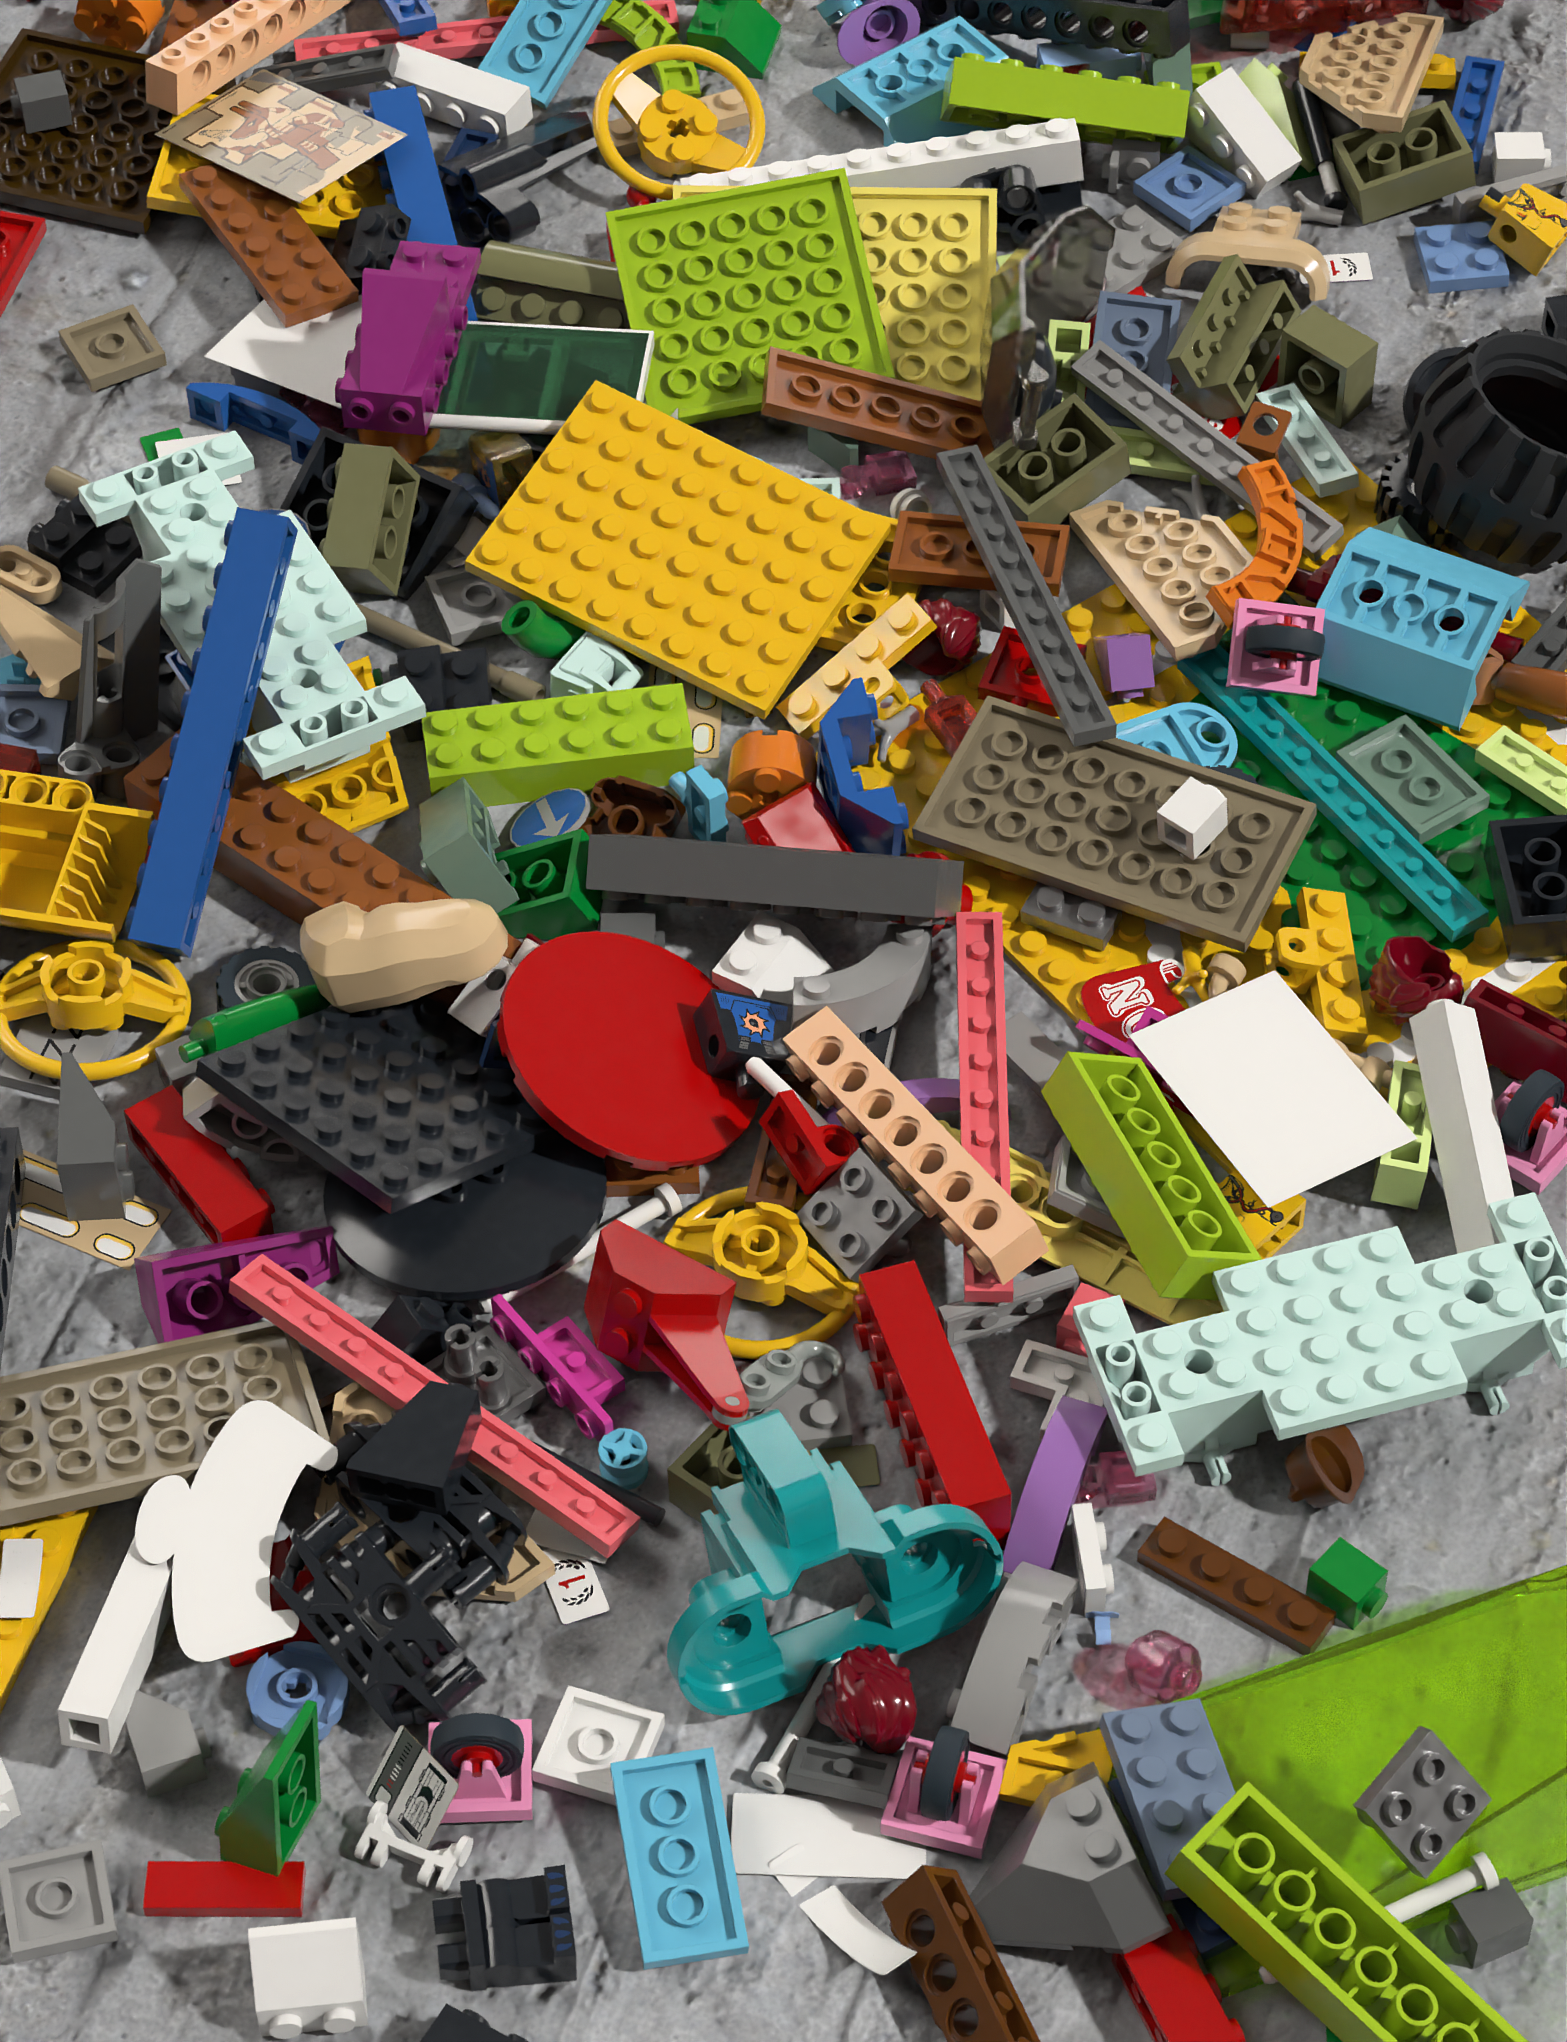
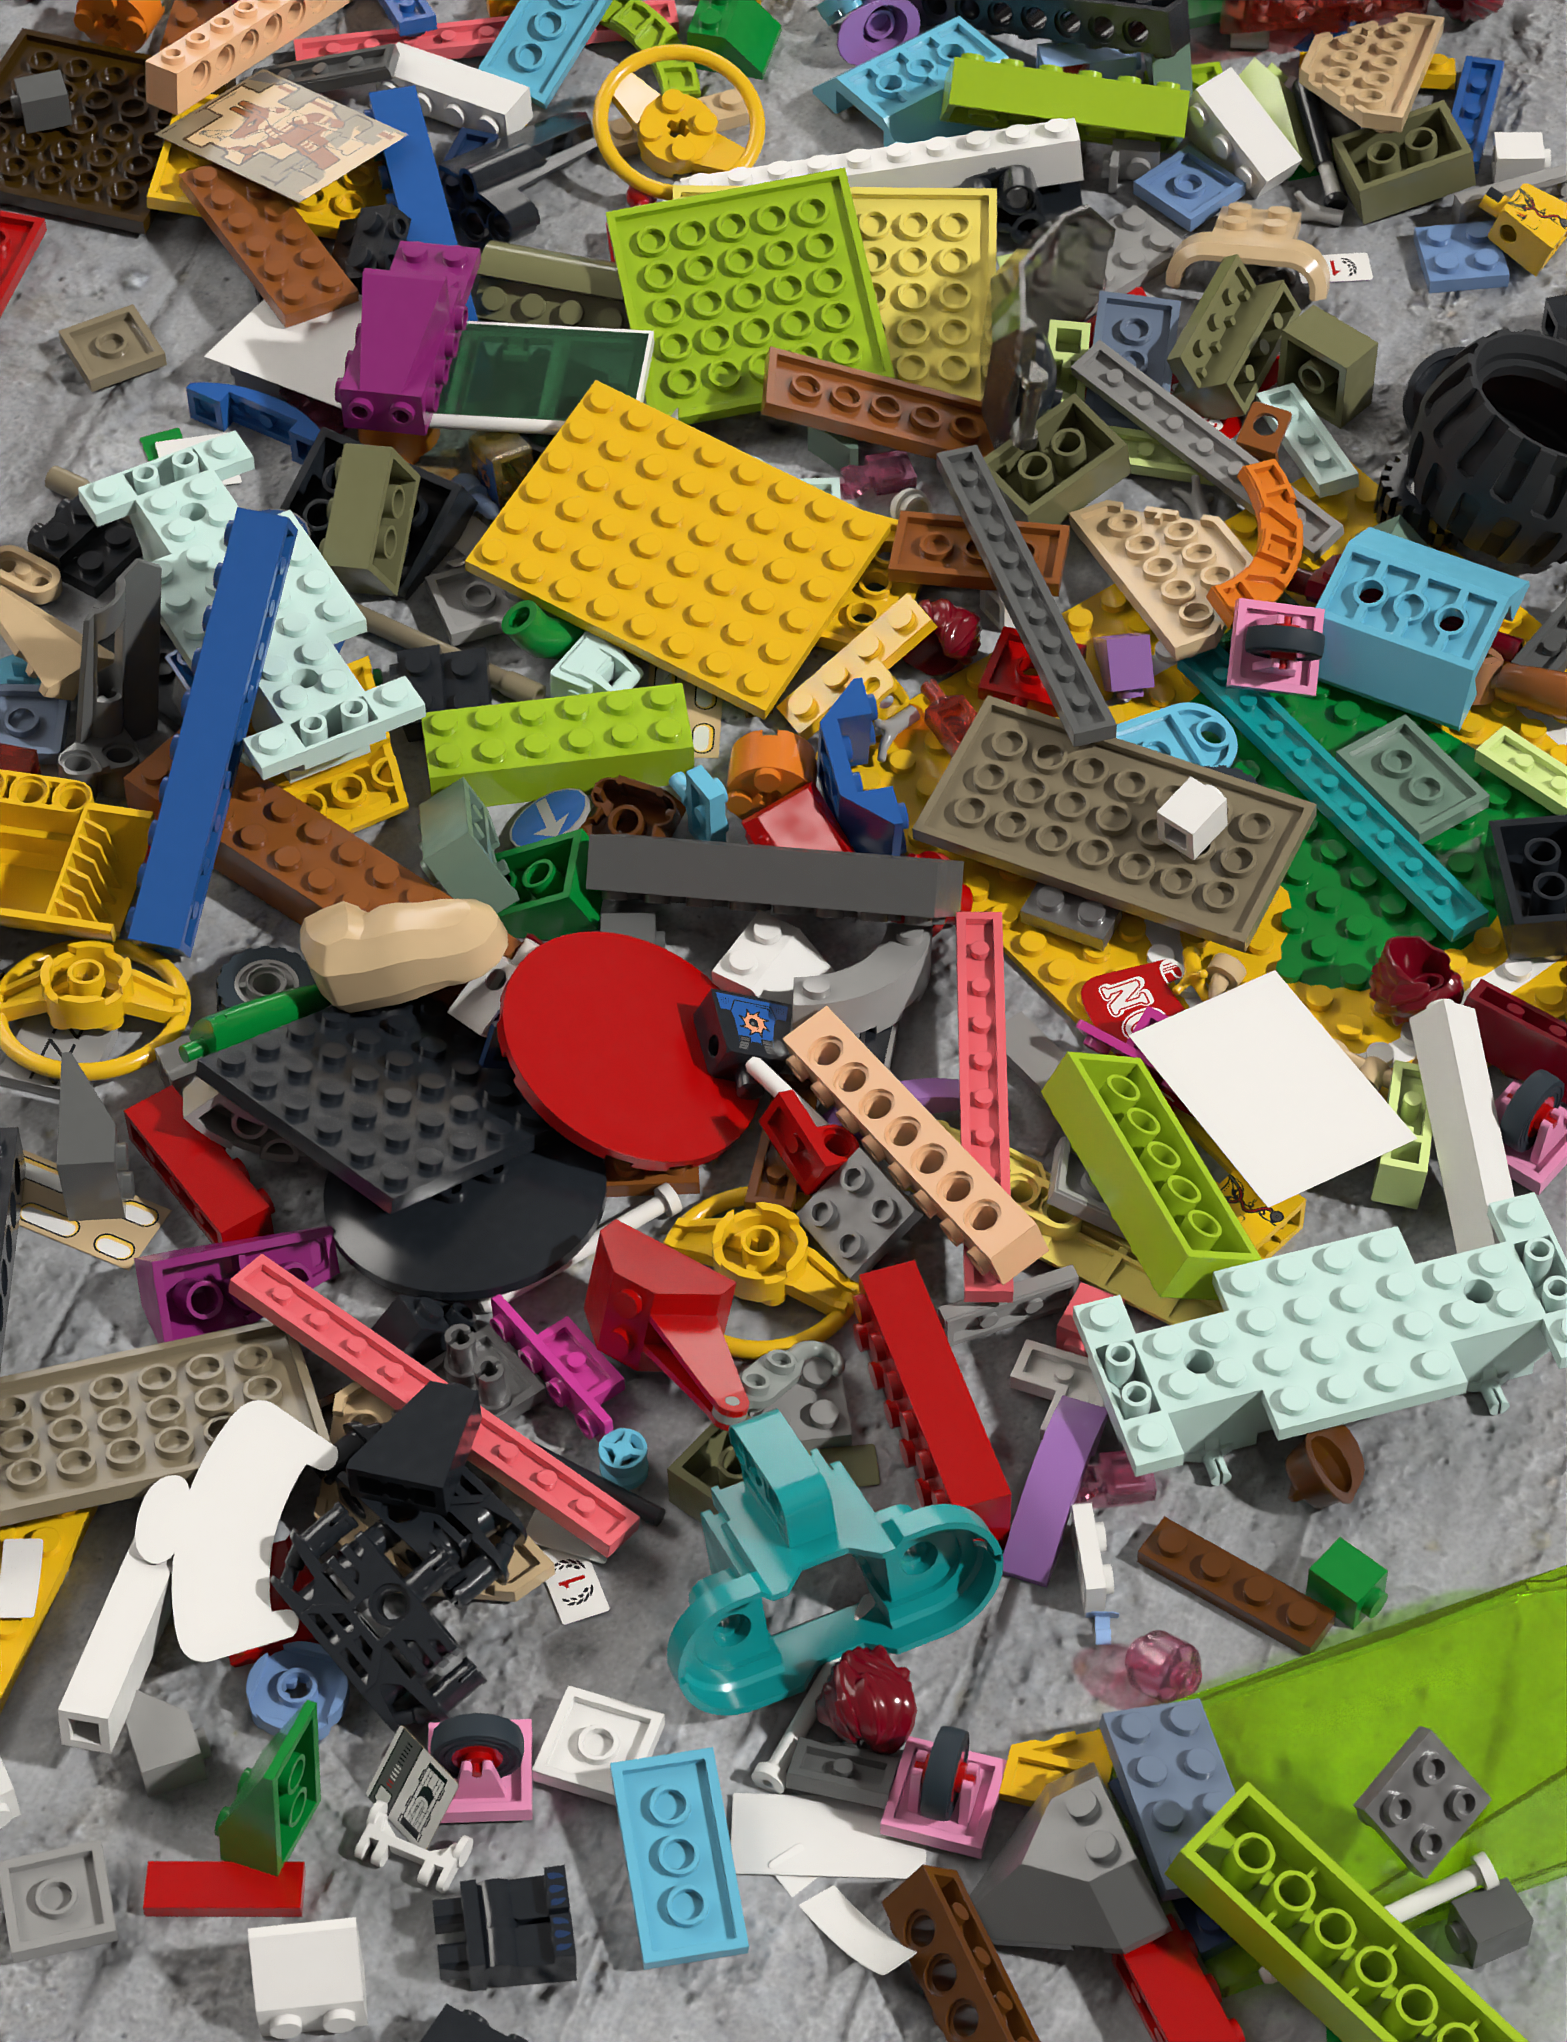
light grey brick [946,1561,1079,1755] -> none
yellow plate [1262,887,1368,1046] -> none

